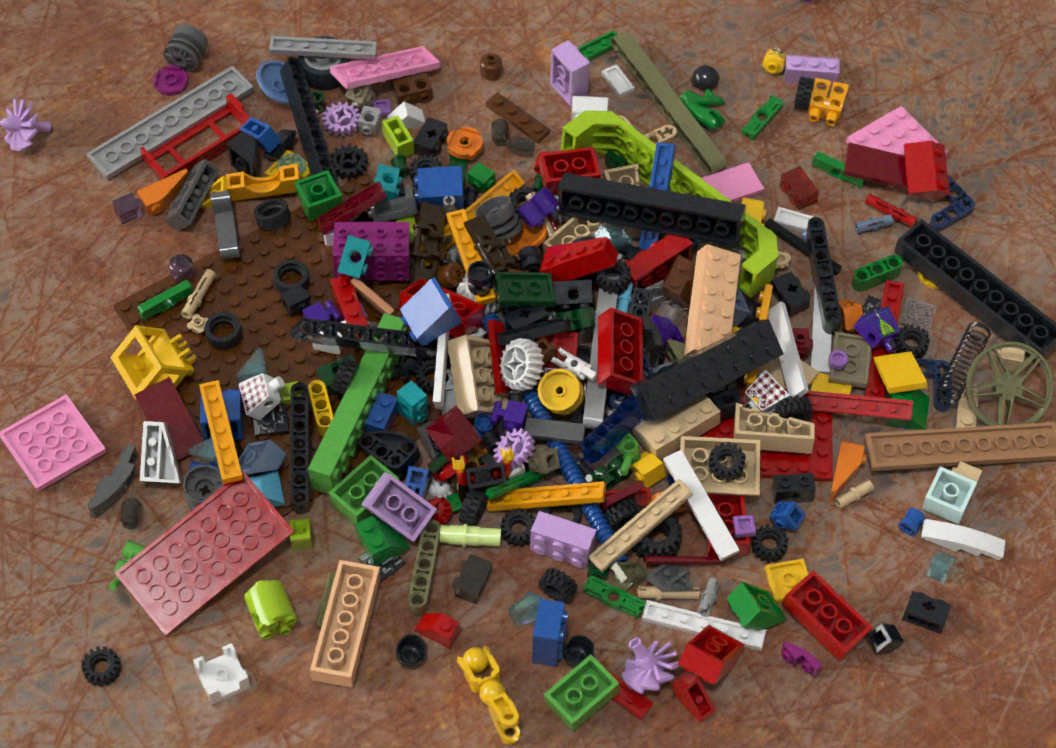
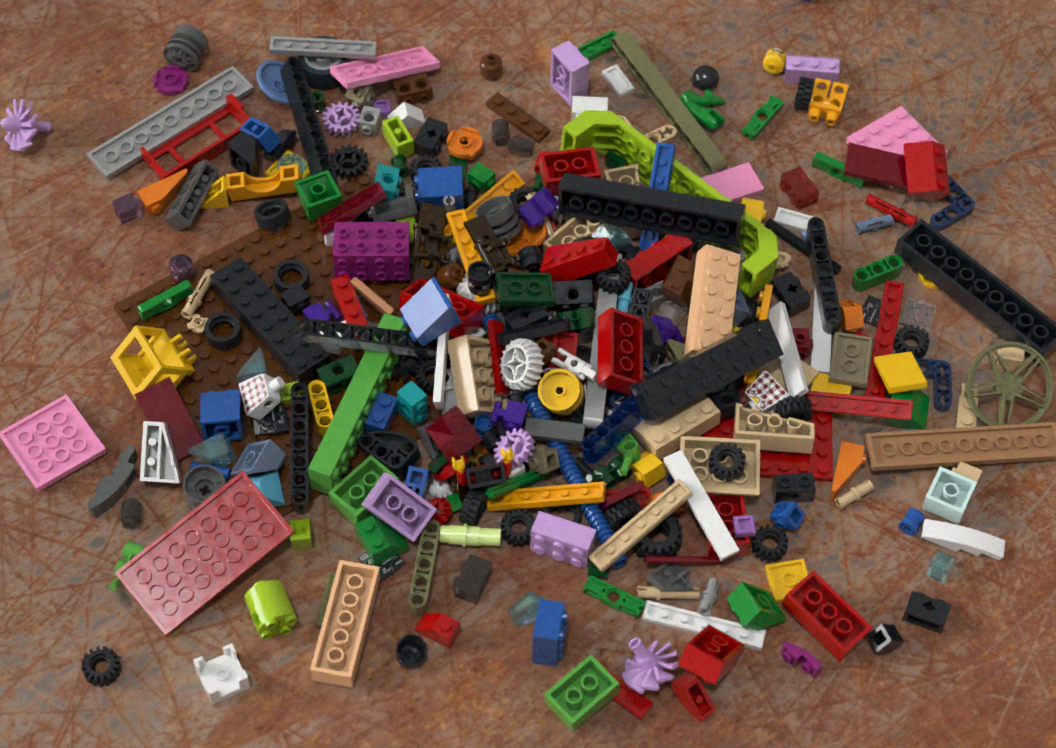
light orange plate [199,380,243,484] -> none
dark grey beam [210,190,241,260] -> none
black tyre [331,357,359,394] -> none
teal brick [337,234,373,278] -> none
yellow piece [457,646,520,745] -> none
black tyre [538,568,578,604] -> none
black hair [563,635,595,668] -> none
olive slope [611,562,648,592] -> none
medium lavender tile [828,350,848,370] -> none
dark purple torso [853,306,900,353] -> none
black piece [937,322,991,403] -> none
none -> black brick [210,257,331,384]

